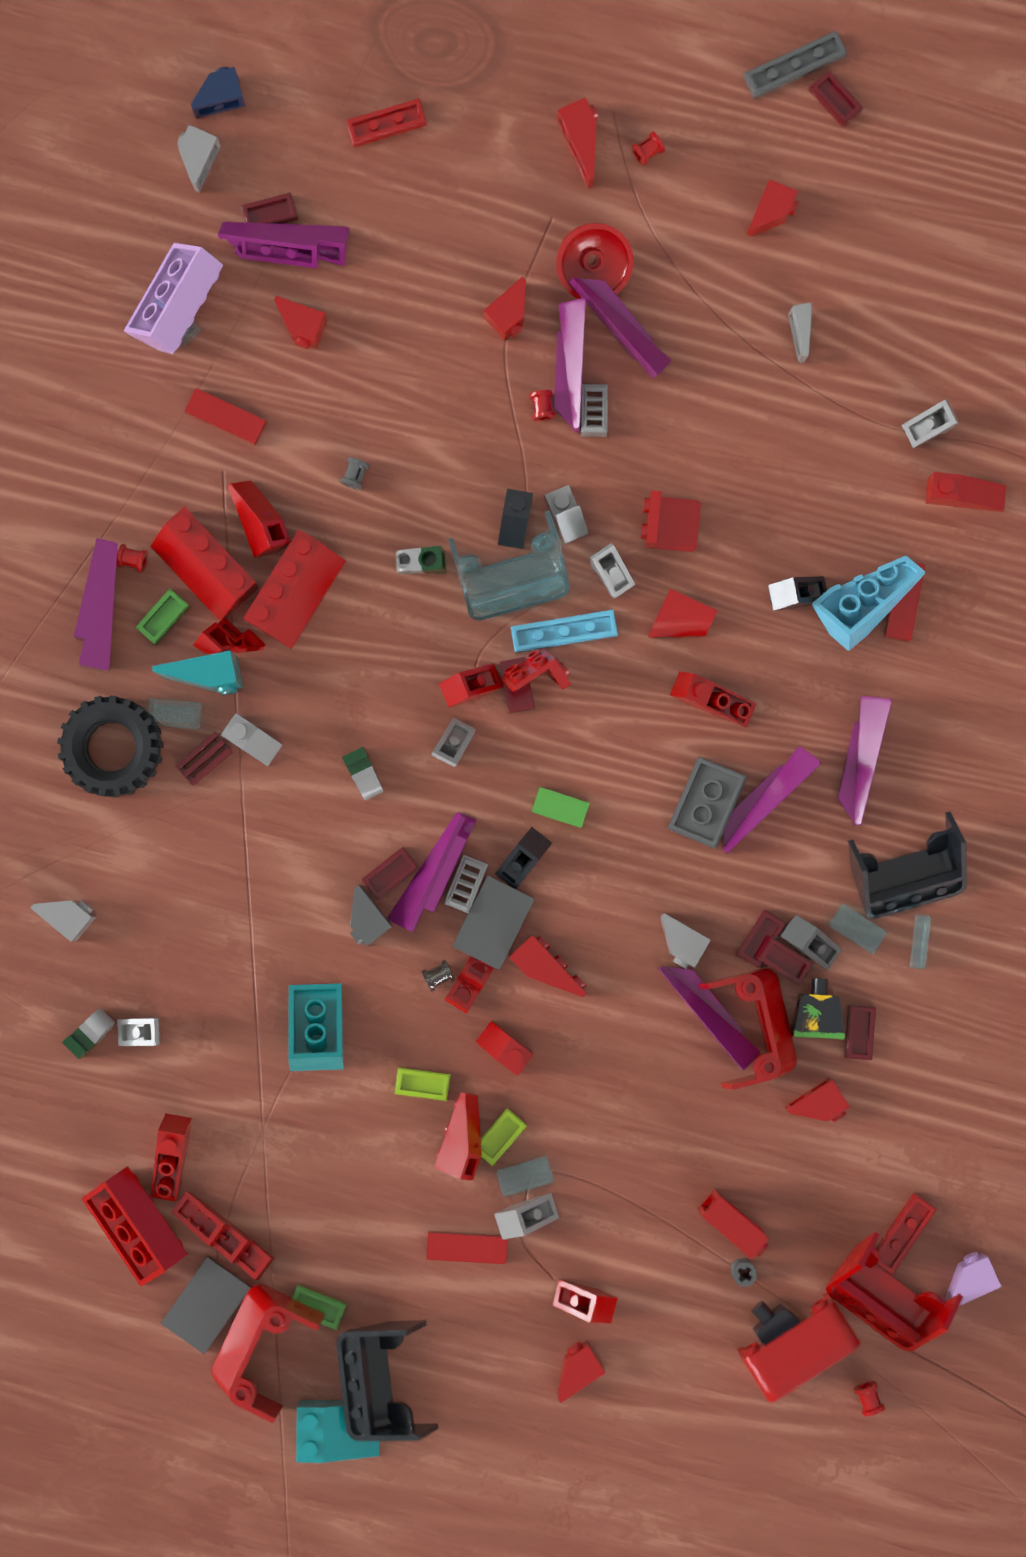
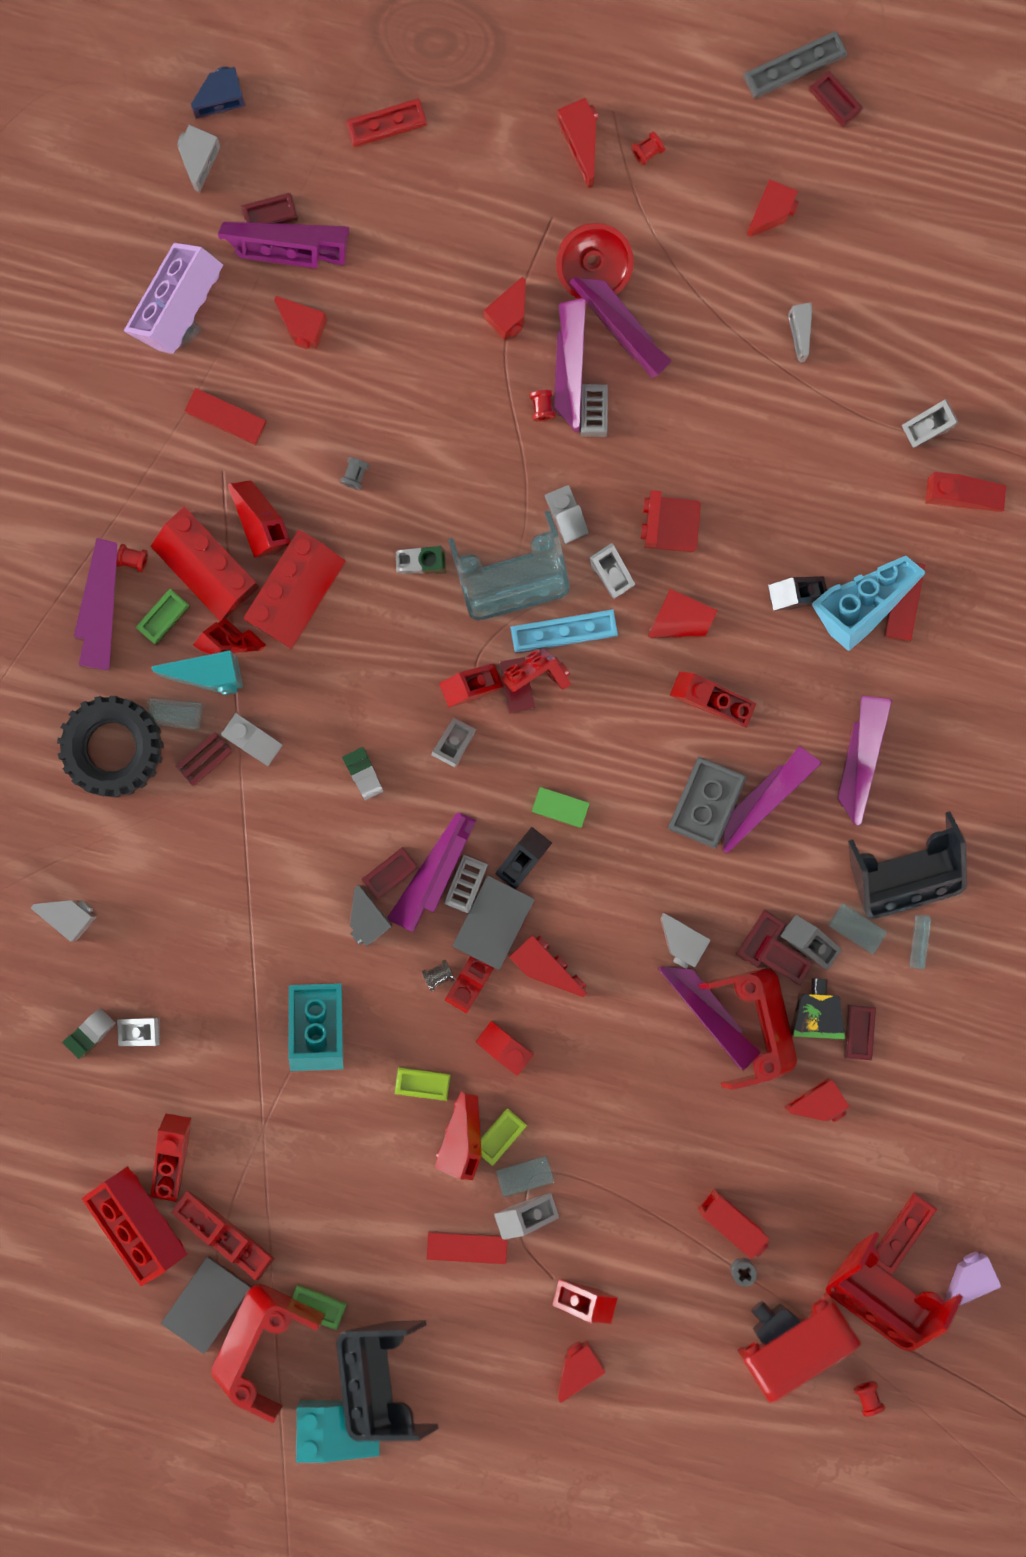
black slope [498,488,533,550] -> none

